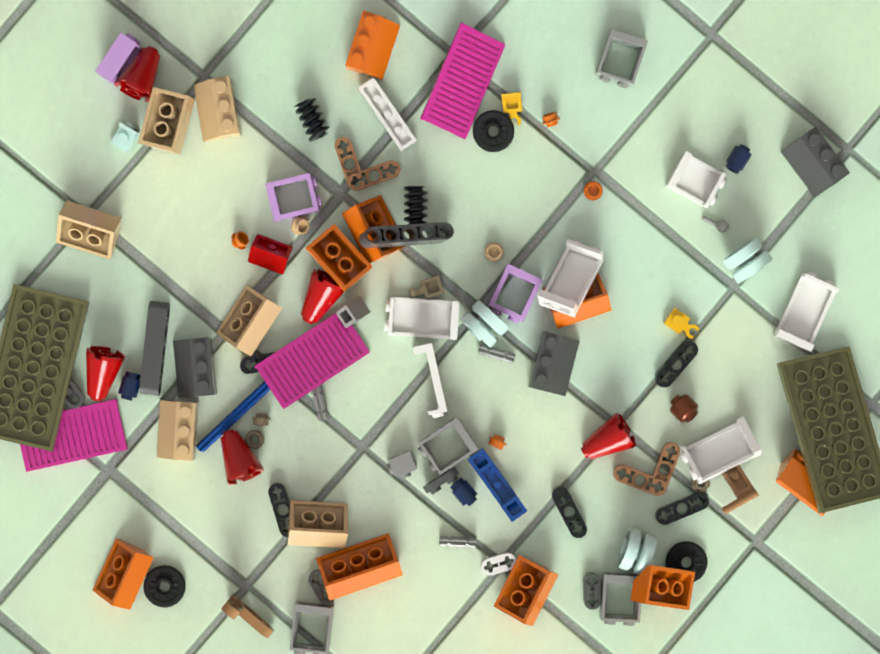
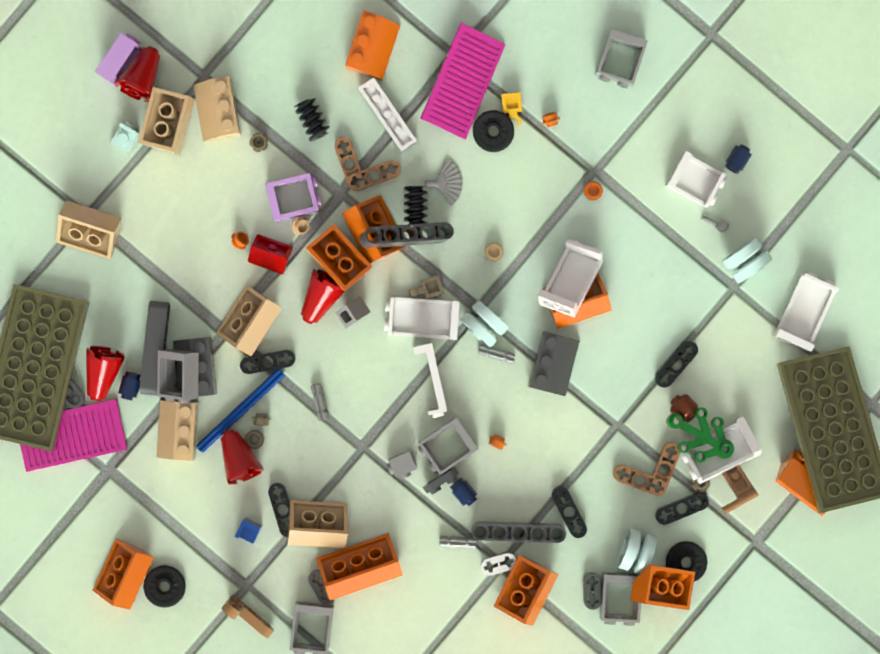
dark pink window [255,313,370,409] -> none
blue slope [467,448,527,522] -> none
lavender window [488,264,543,323] -> none
red cone [581,412,637,459] -> none
yellow plate [663,308,699,339] -> none
dark grey slope [781,127,850,198] -> none
none -> light grey window [157,349,199,403]
none -> blue panel [234,518,262,544]
none -> dark tan plate [250,133,268,152]
none -> light grey hand [425,159,462,206]
none -> dark grey beam [472,521,566,543]
none -> green plant [666,408,734,462]

